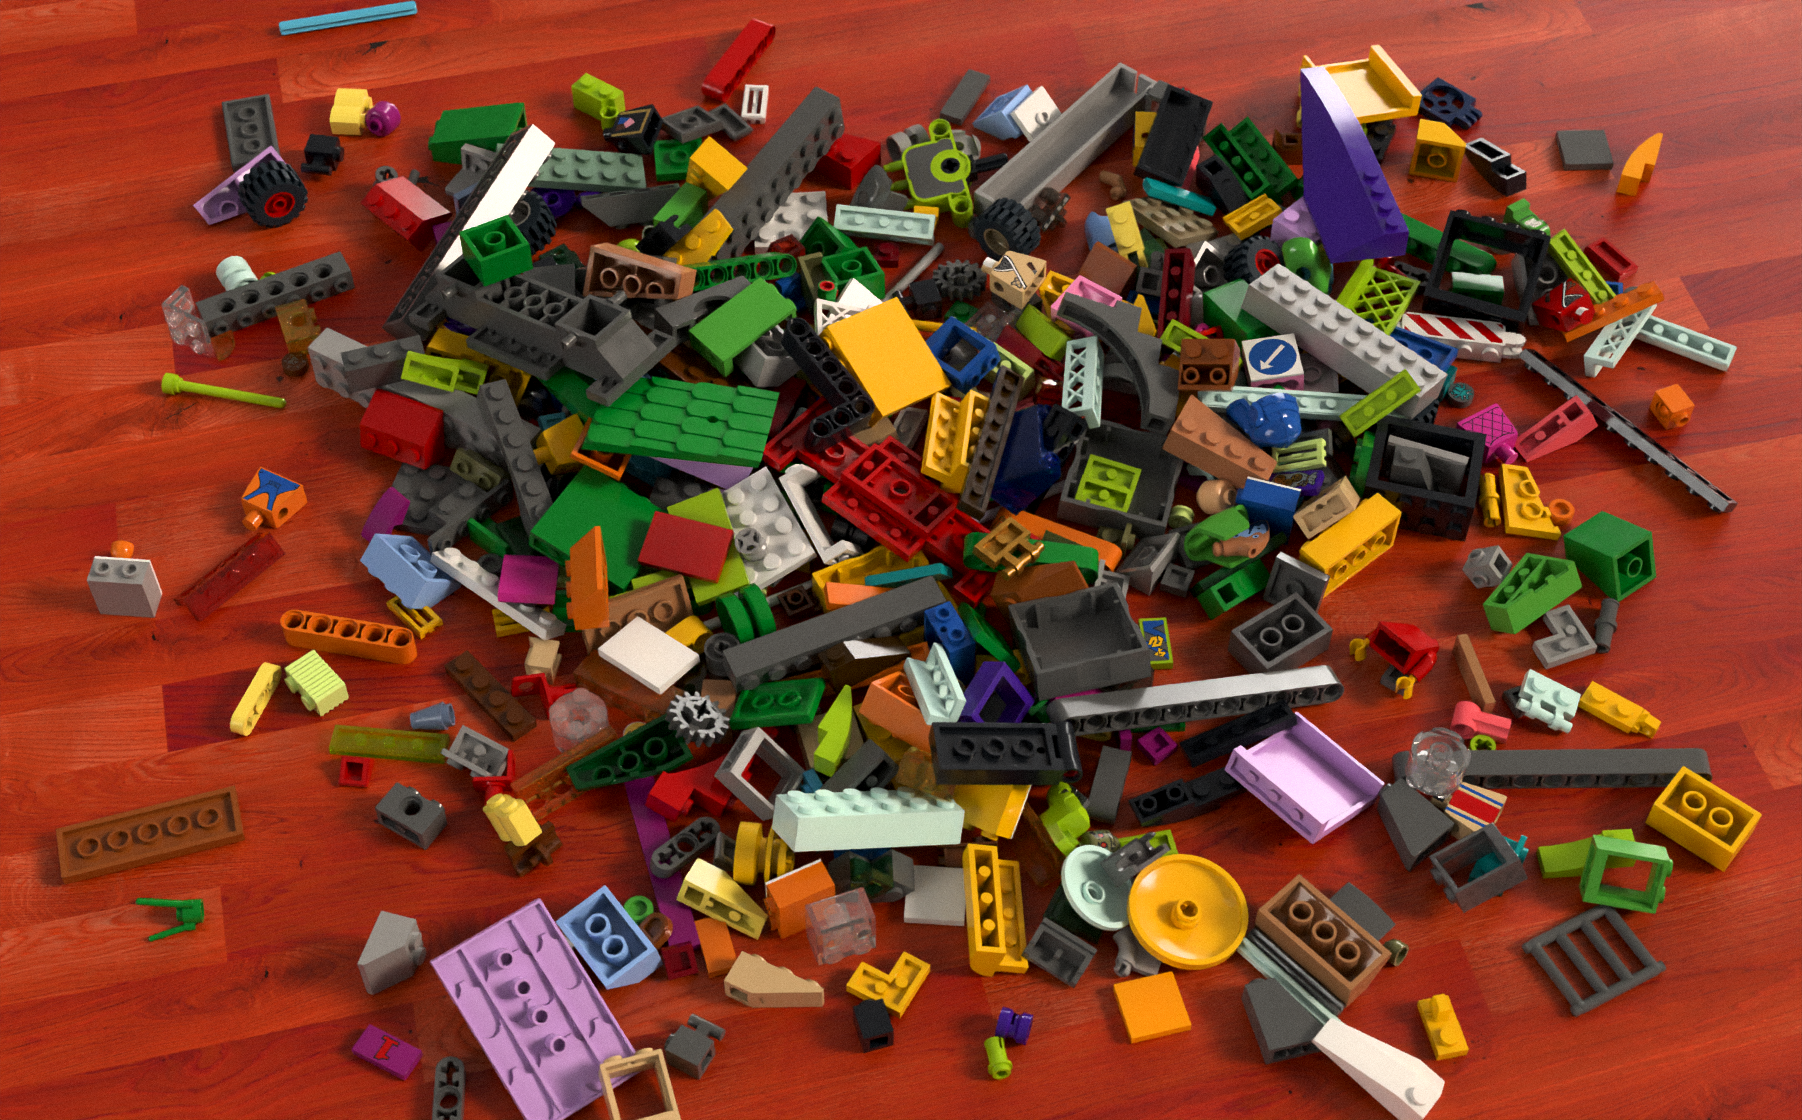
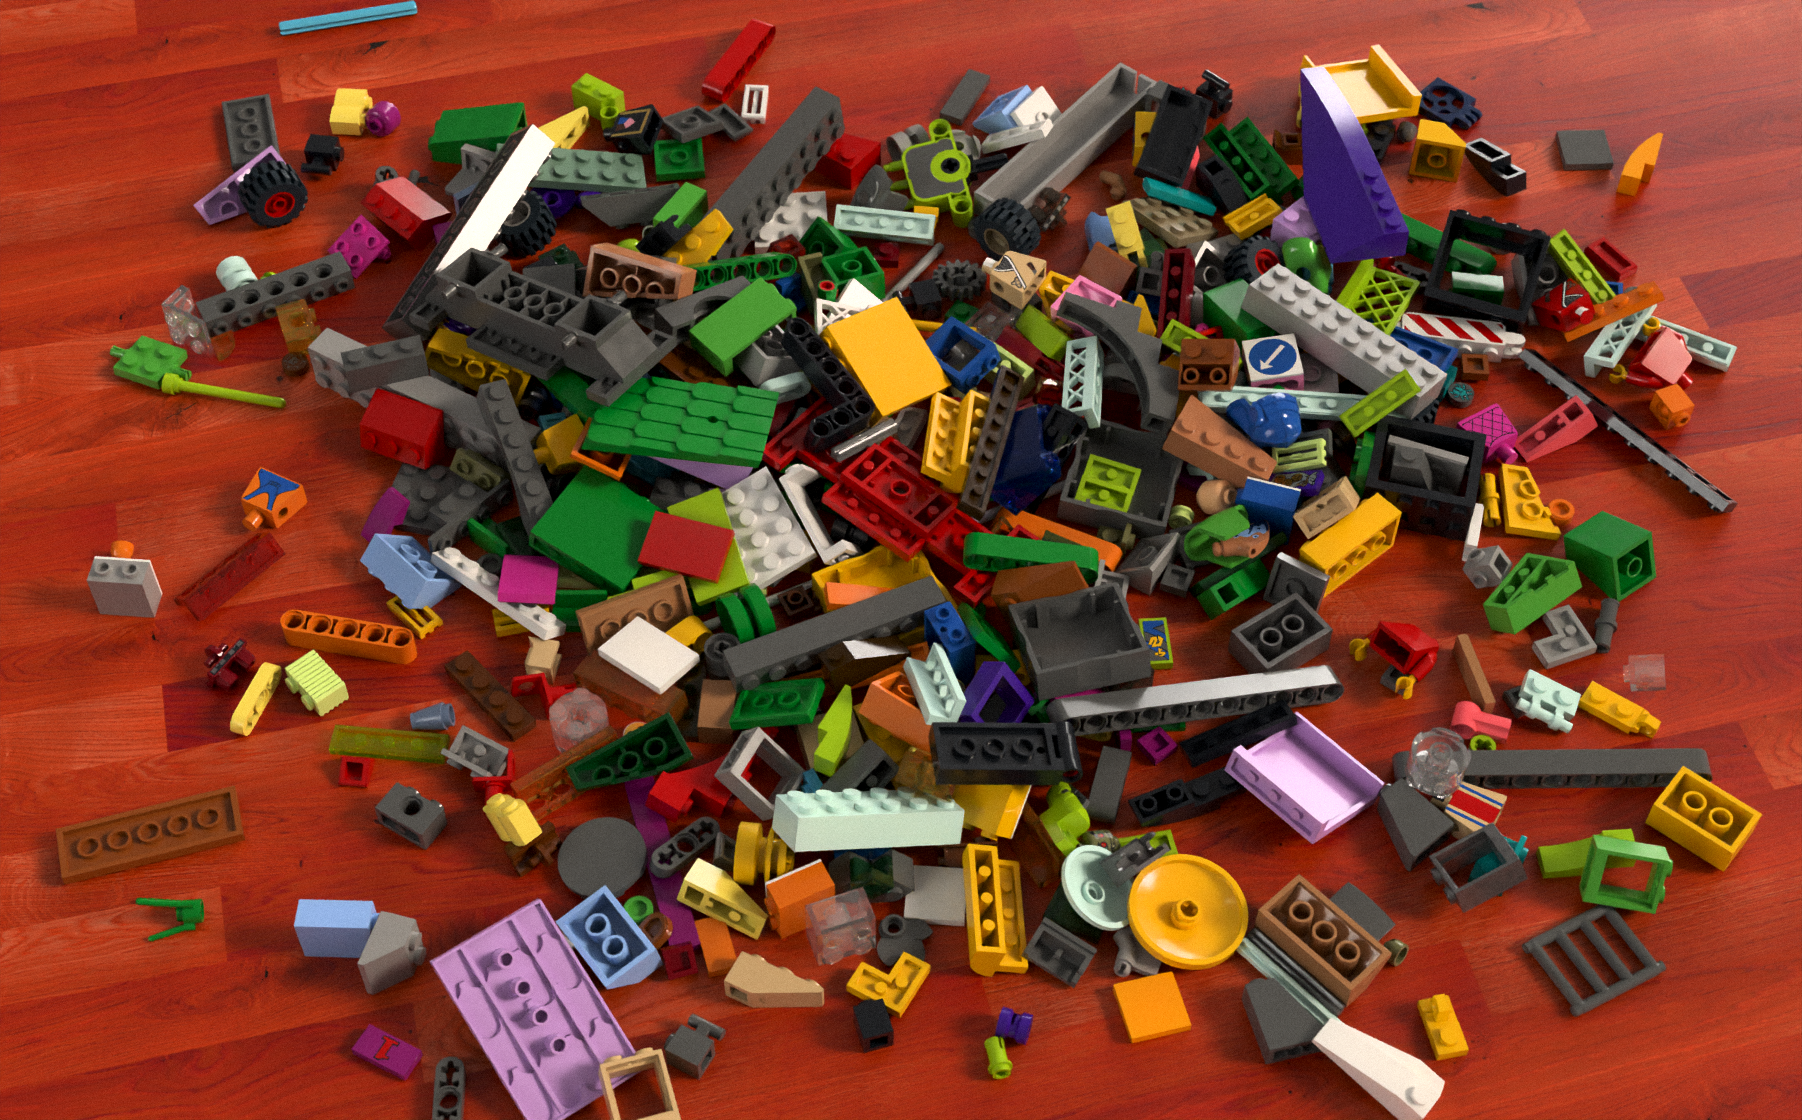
lime slope [401,351,489,395] -> none
green brick [459,215,533,287] -> none
orange slope [565,526,610,630] -> none
dark grey gear [665,691,730,748] -> none
yellow wedge [686,136,748,201] -> none
light grey wheel [735,528,767,562] -> none
teal tile [865,563,953,588] -> none
pearl gold plate [972,517,1045,581] -> none
bright green leg [1503,198,1551,236] -> none
none -> bright green plate [110,335,192,389]
none -> dark red hips [204,637,256,692]
none -> light blue brick [294,899,380,958]
none -> dark pink hinge [327,214,391,279]
none -> light yellow slope [538,106,590,149]
none -> dark grey tile [558,817,648,899]
none -> light aqua beam [759,372,811,404]
none -> dark grey axle [830,418,899,462]
none -> dark grey plate [877,914,933,967]
none -> white tile [981,119,1053,154]
none -> black brick [1195,69,1233,120]
none -> dark grey hinge [1397,121,1418,142]
none -> dark orange plate [1460,354,1489,381]
none -> white tile [1462,503,1484,561]
none -> torso [1609,317,1693,390]
none -> clear brick [1623,654,1666,692]

